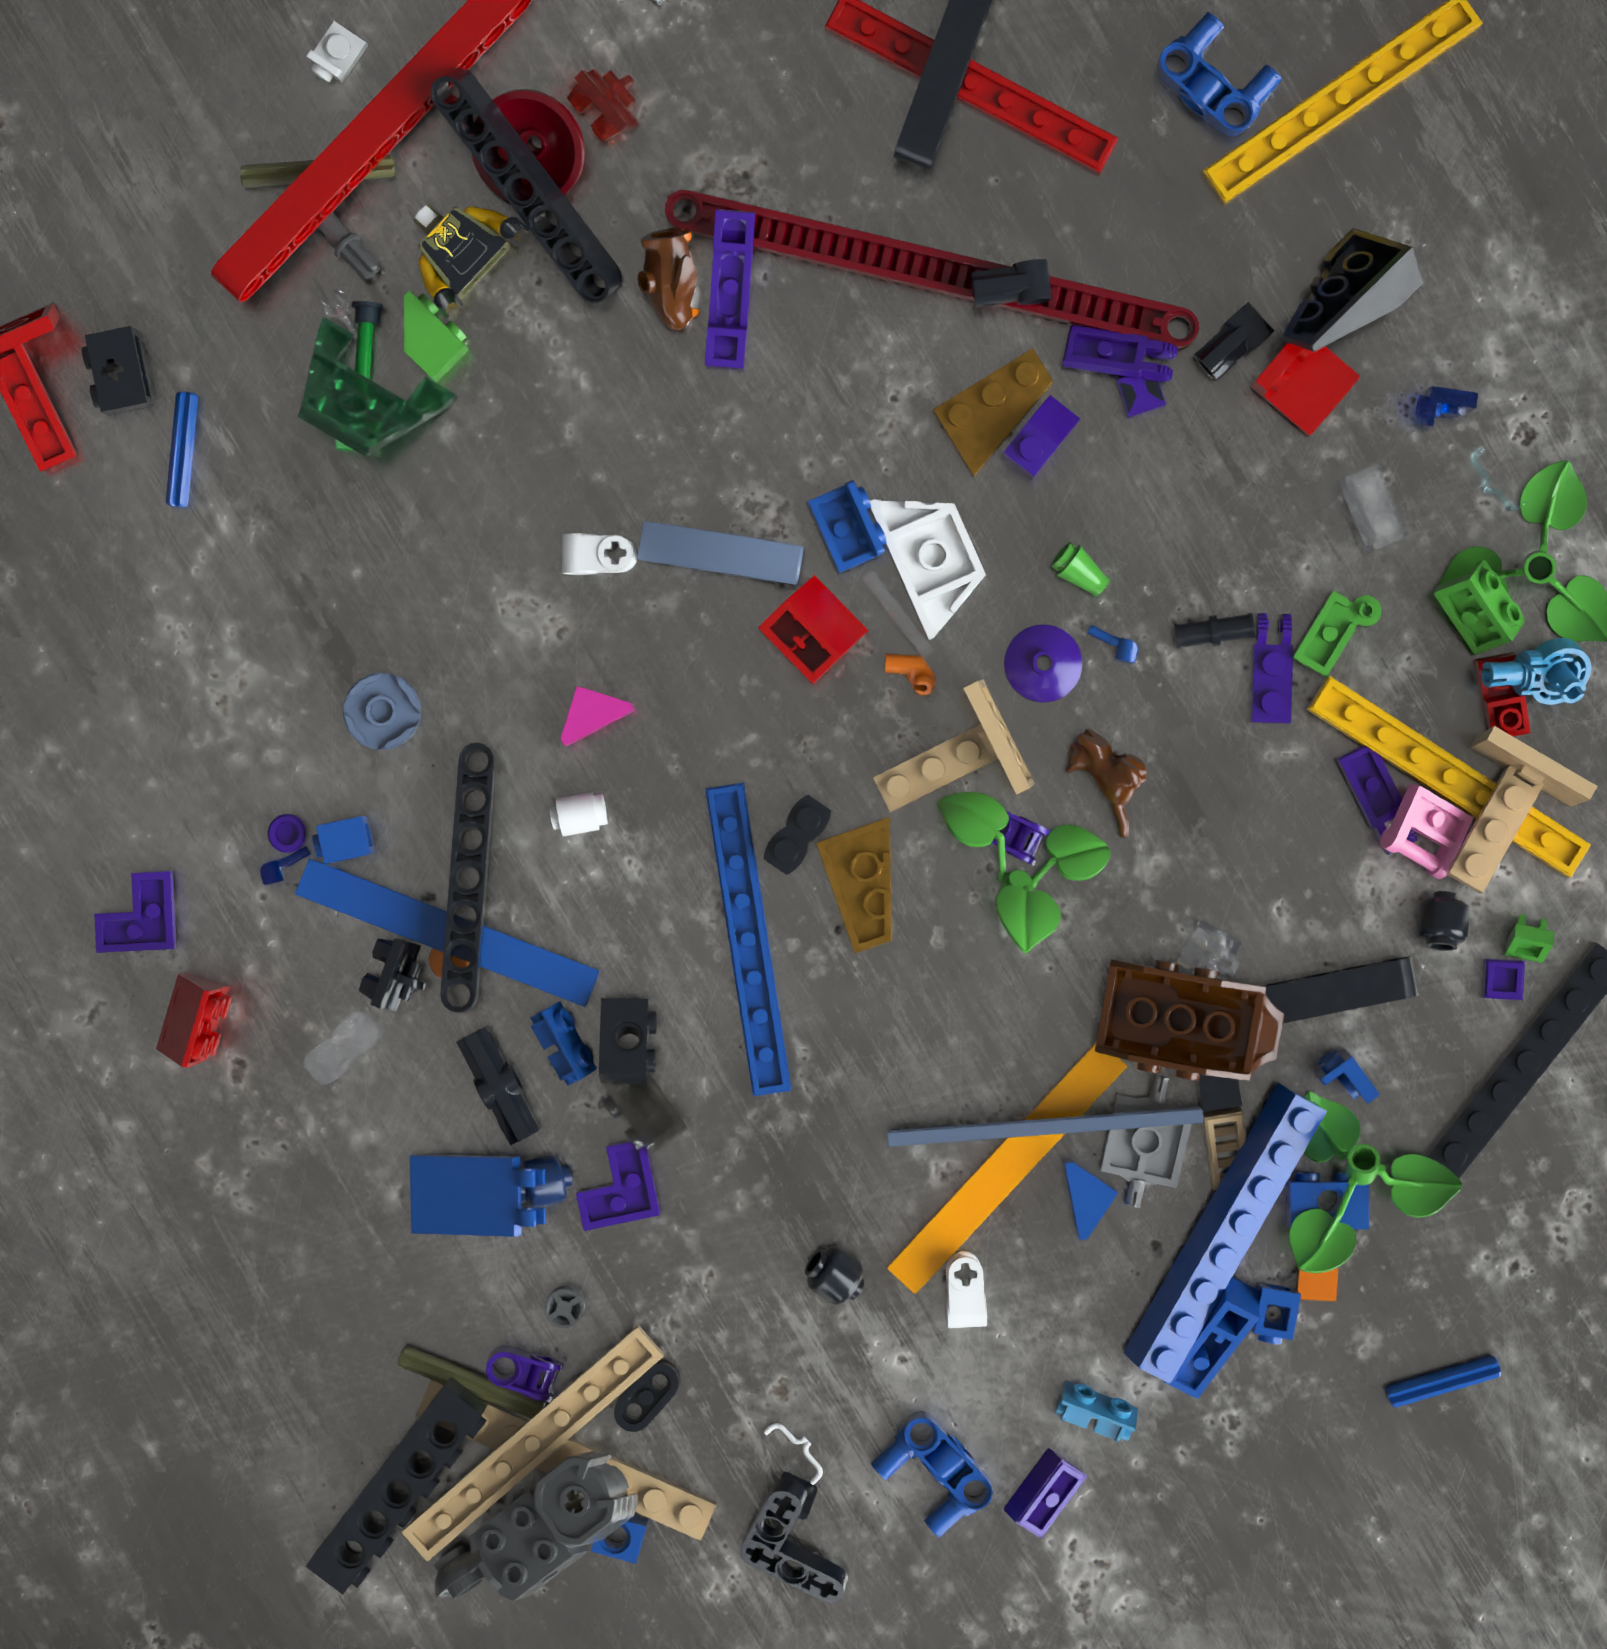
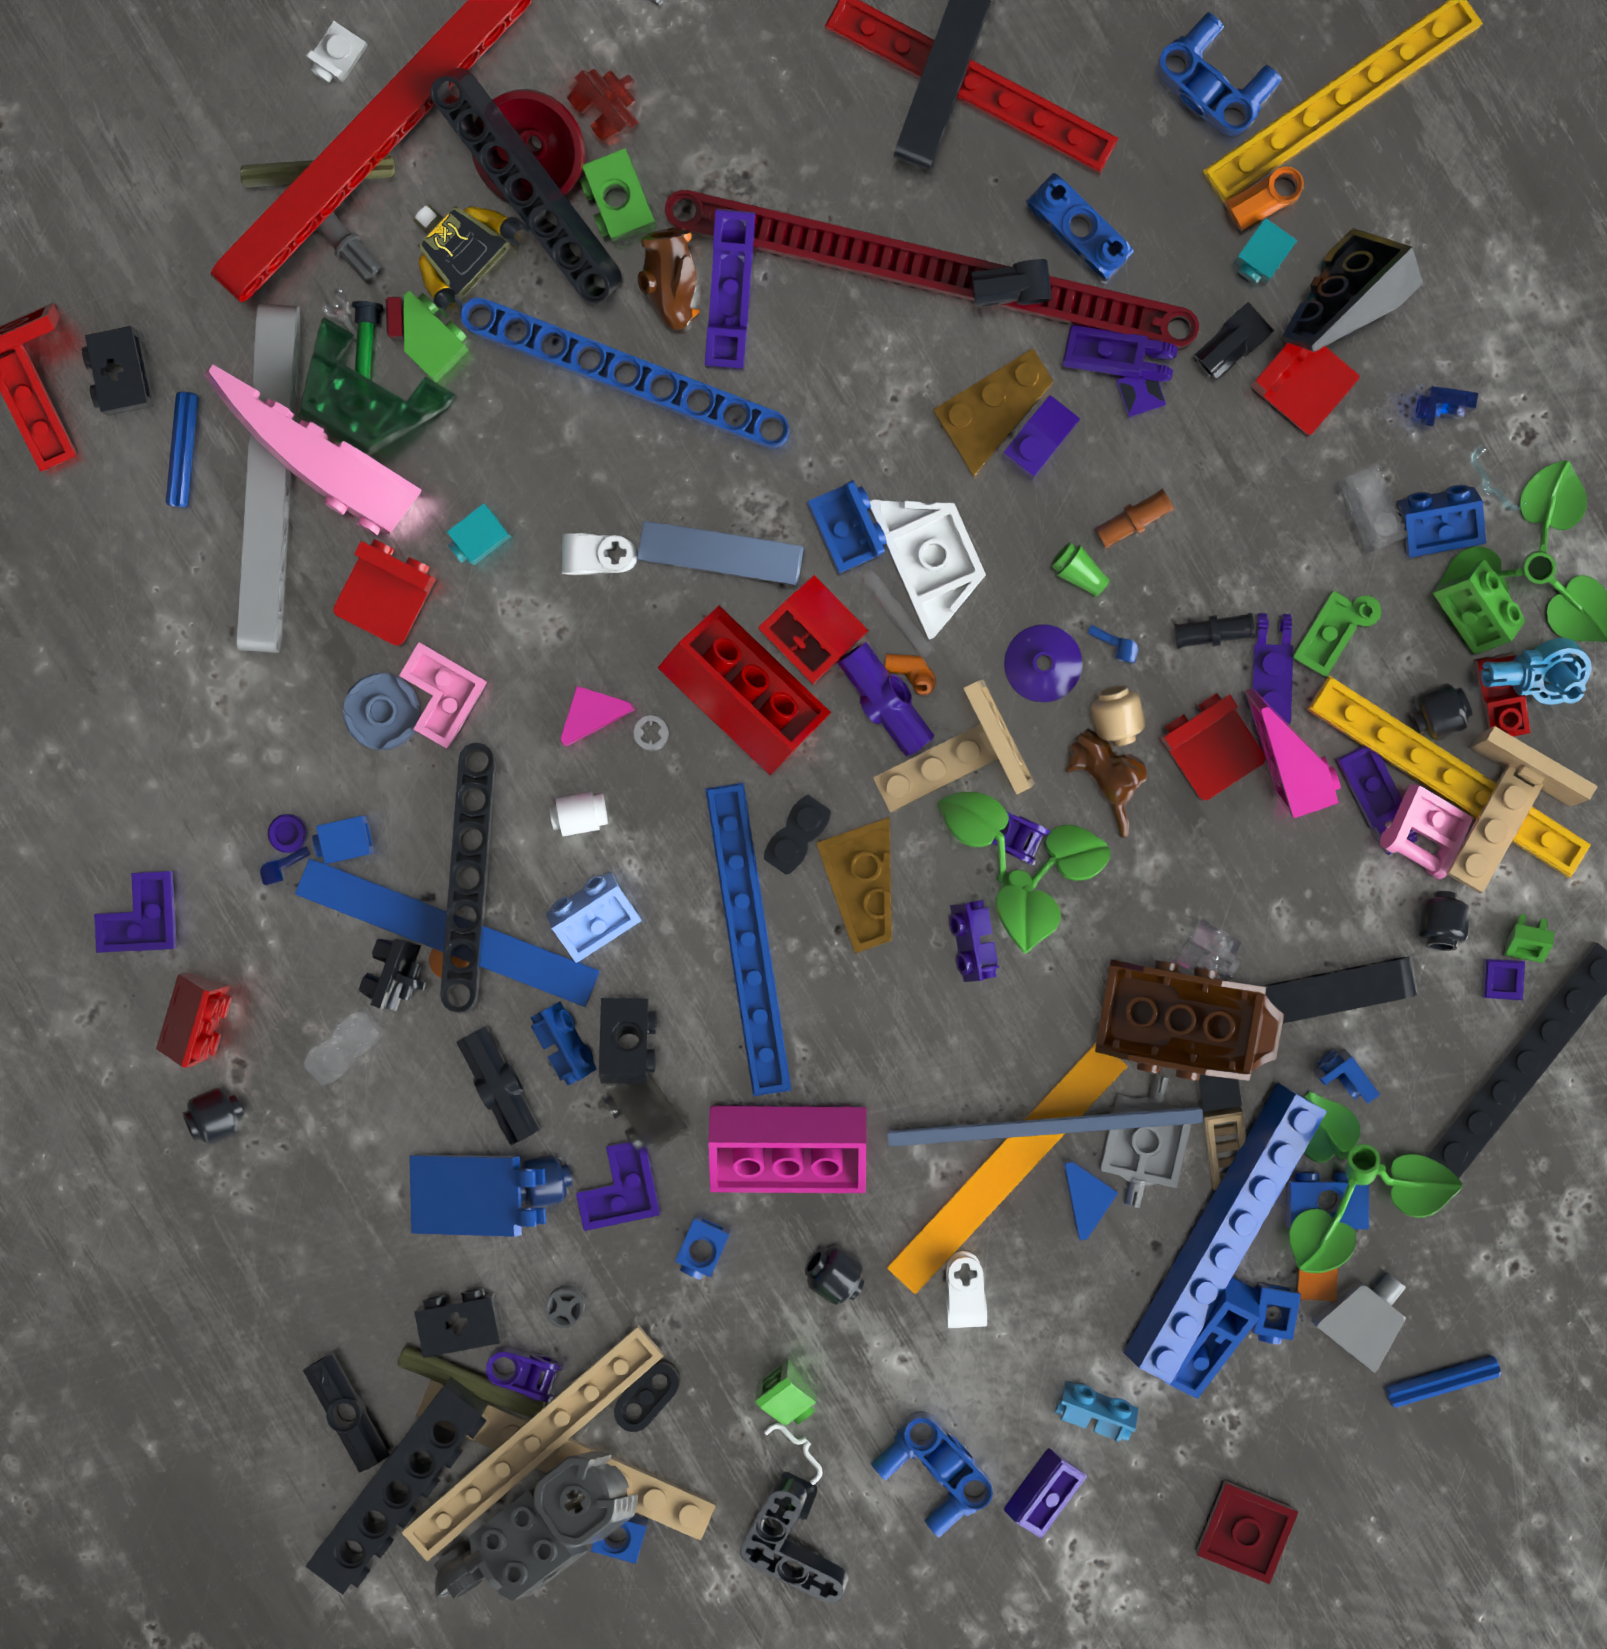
none -> black head [182,1087,244,1145]
none -> bright pink wedge [204,364,422,536]
none -> light grey beam [237,304,301,653]
none -> black piece [303,1352,390,1473]
none -> red bracket [333,539,436,646]
none -> dark red tile [385,297,404,341]
none -> bright pink plate [399,642,487,749]
none -> black brick [414,1288,503,1358]
none -> teal brick [447,503,511,565]
none -> blue beam [461,297,789,450]
none -> light blue bracket [546,872,641,963]
none -> bright green brick [579,148,656,244]
none -> light grey bush [633,715,669,751]
none -> red slope [657,605,831,776]
none -> blue brick [675,1214,731,1279]
none -> dark pink slope [708,1105,866,1193]
none -> bright green slope [755,1359,817,1426]
none -> dark purple piece [837,642,935,756]
none -> dark purple hinge [949,900,999,982]
none -> blue piece [1026,173,1134,281]
none -> tan head [1091,685,1146,746]
none -> dark orange pin [1094,488,1175,549]
none -> red bracket [1160,692,1266,800]
none -> dark red plate [1196,1480,1299,1585]
none -> orange piece [1225,166,1304,232]
none -> teal brick [1234,218,1298,285]
none -> dark pink slope [1245,688,1341,818]
none -> light grey torso [1312,1273,1406,1373]
none -> blue bracket [1397,485,1487,558]
none -> black head [1411,683,1473,741]

